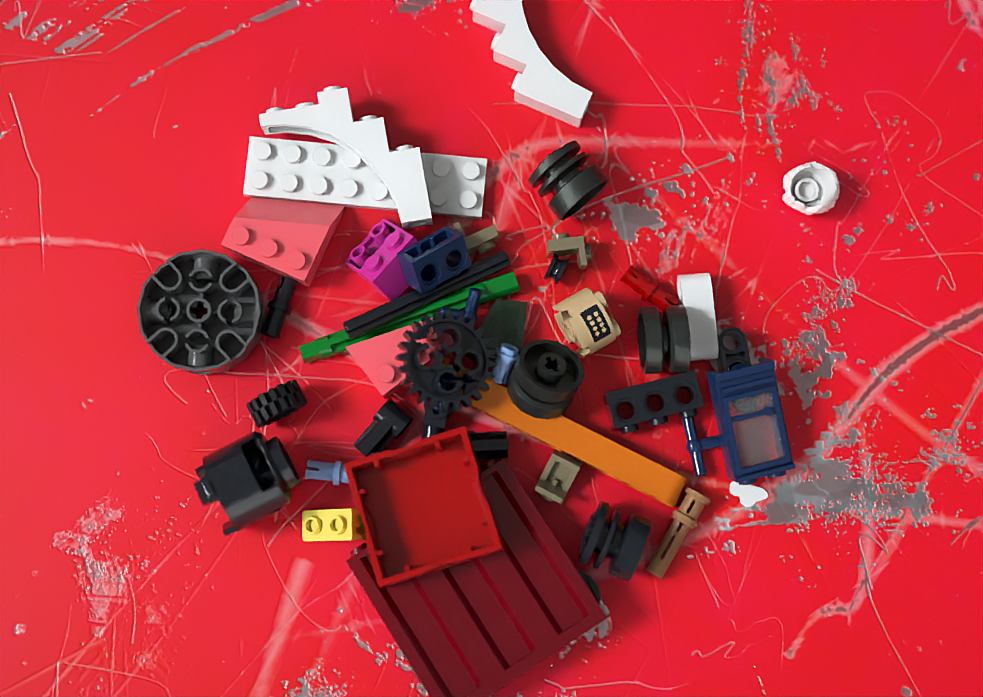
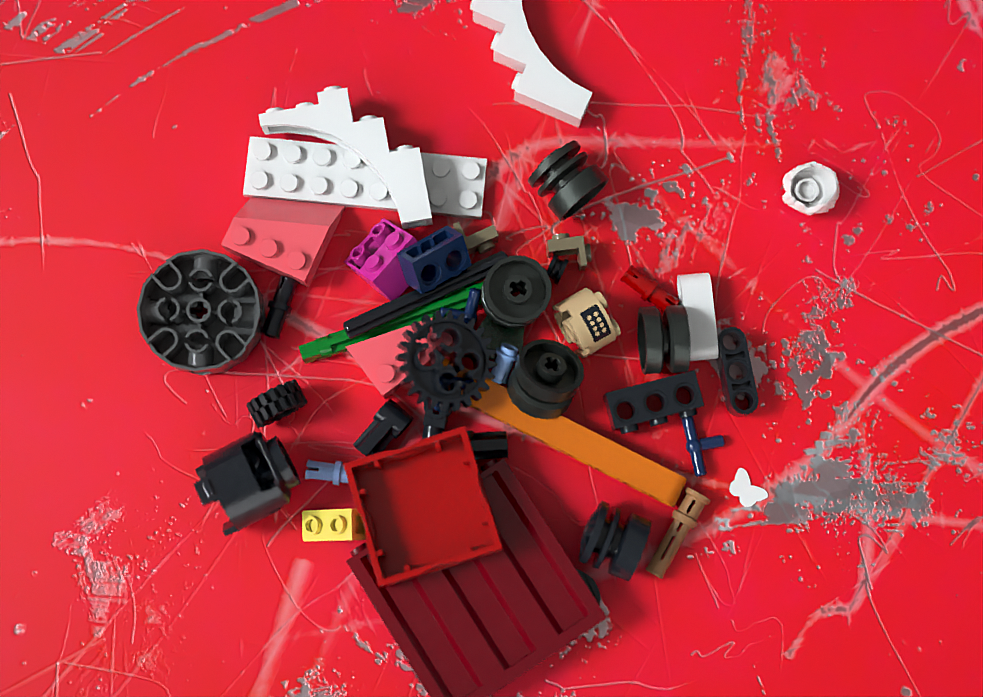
dark tan bracket [534,449,582,504] -> none
dark blue door [706,357,795,485] -> none
none -> pearl dark grey wheel [481,256,551,328]

